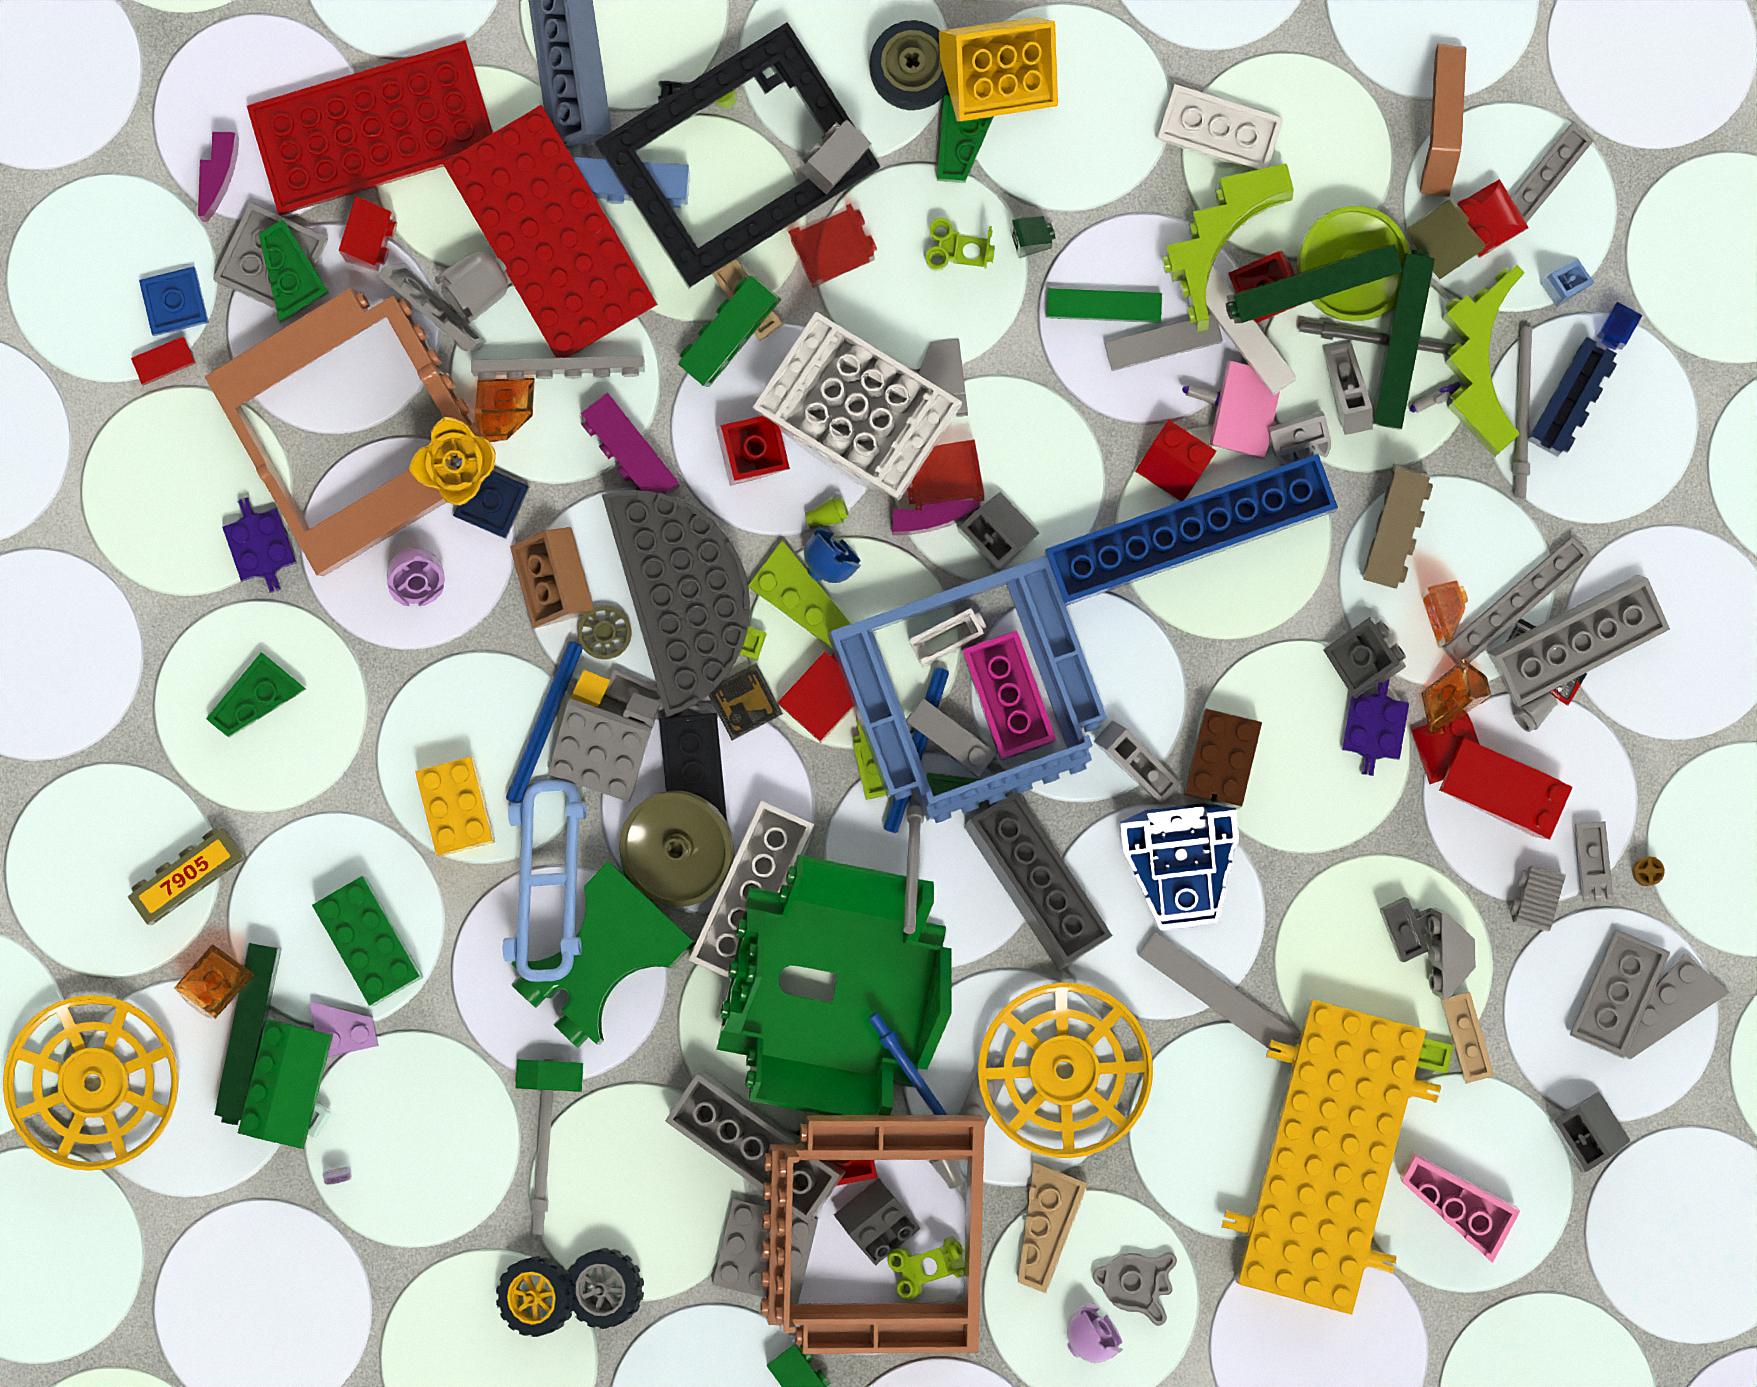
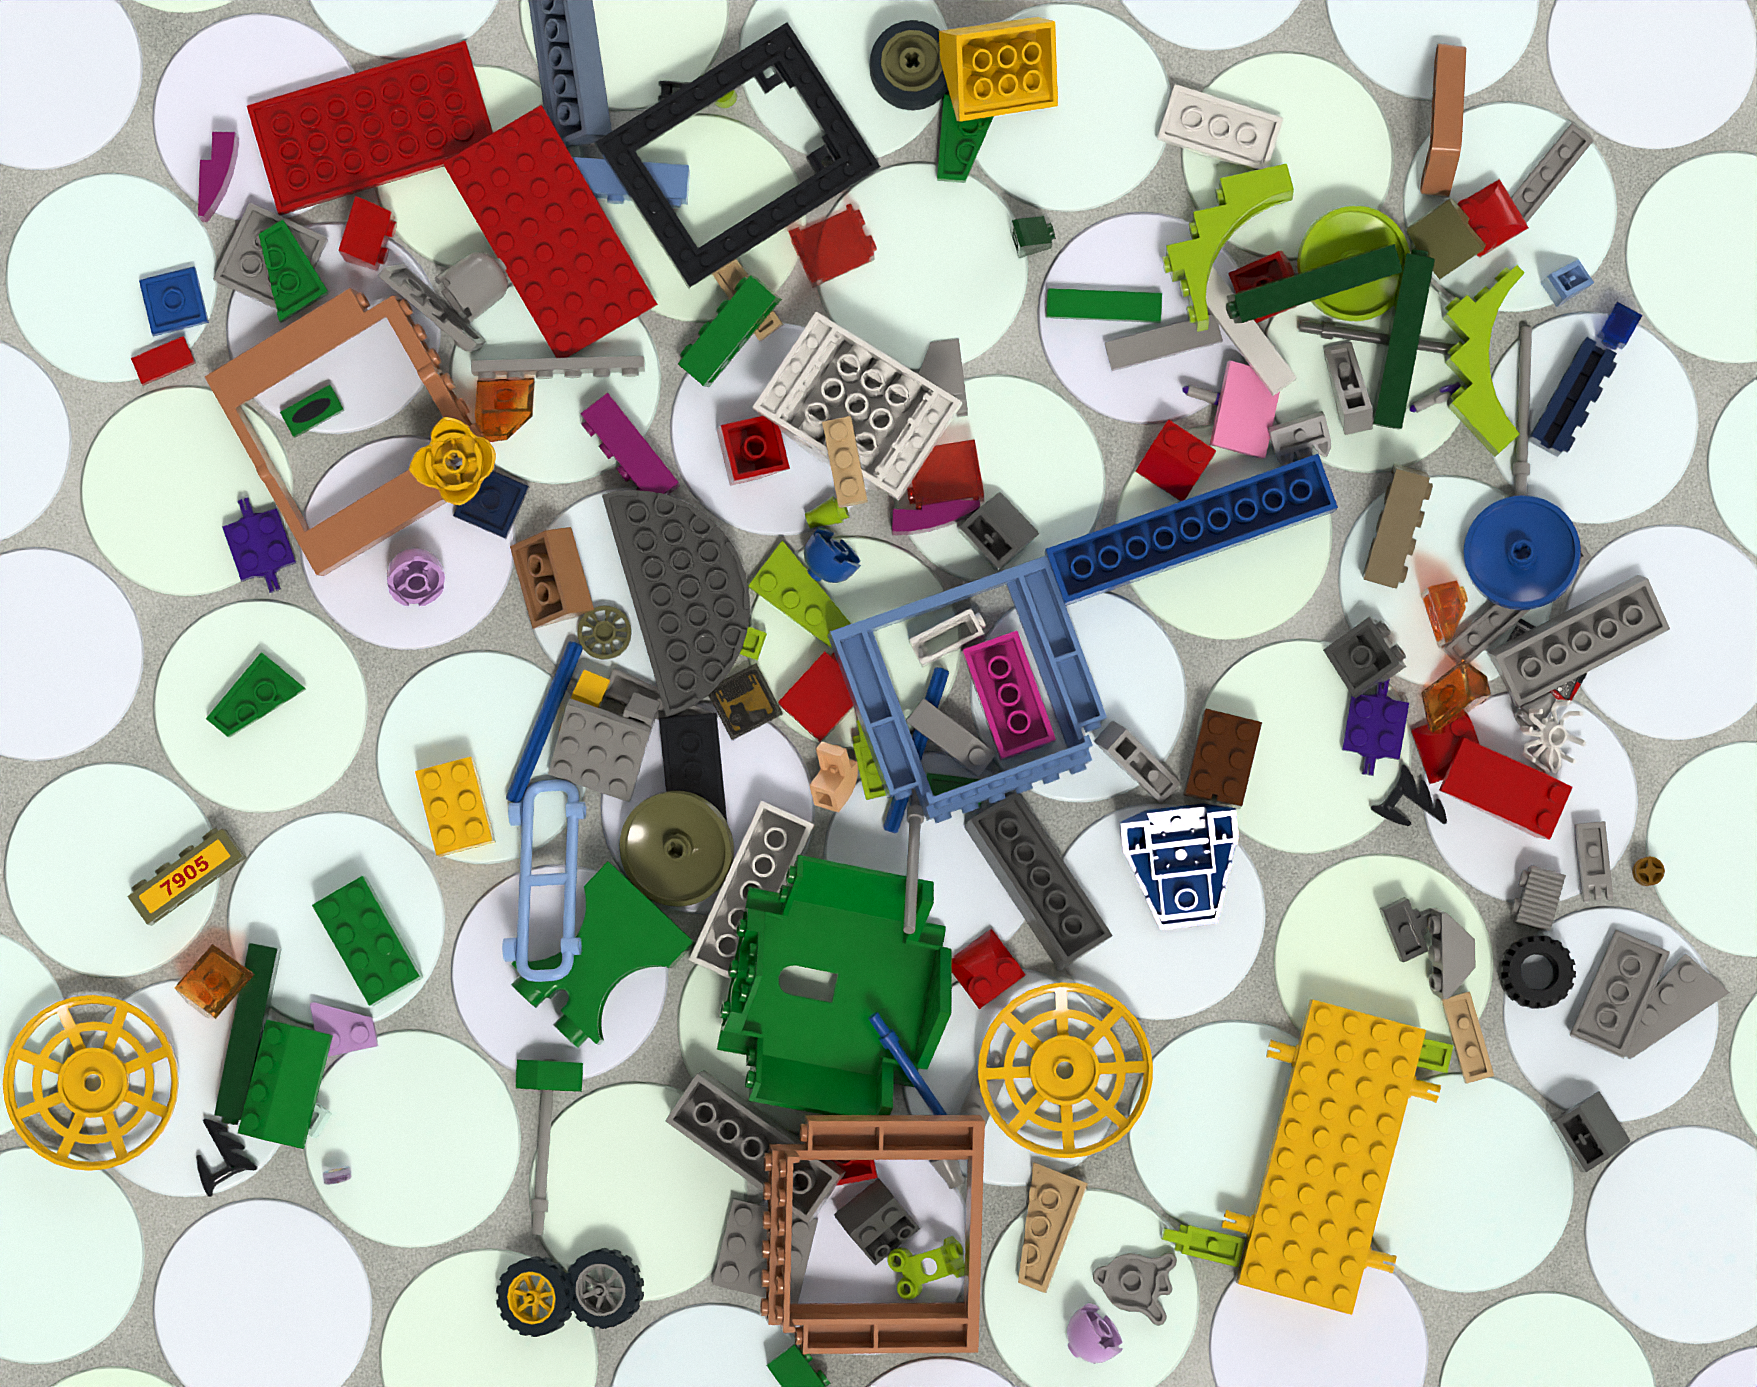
light grey brick [801,119,872,194] -> none
lime piece [926,218,995,271] -> none
light grey tile [1138,932,1298,1052] -> none
bright pink wedge [1400,1152,1520,1263] -> none
none -> black piece [196,1119,258,1197]
none -> green tile [280,384,345,438]
none -> light nougat brick [809,742,858,813]
none -> tan plate [822,416,868,508]
none -> red slope [952,928,1026,1009]
none -> lime hinge [1161,1224,1245,1268]
none -> black piece [1370,765,1447,826]
none -> blue dish [1464,495,1581,610]
none -> black tyre [1498,935,1576,1009]
none -> white animal [1520,699,1586,773]

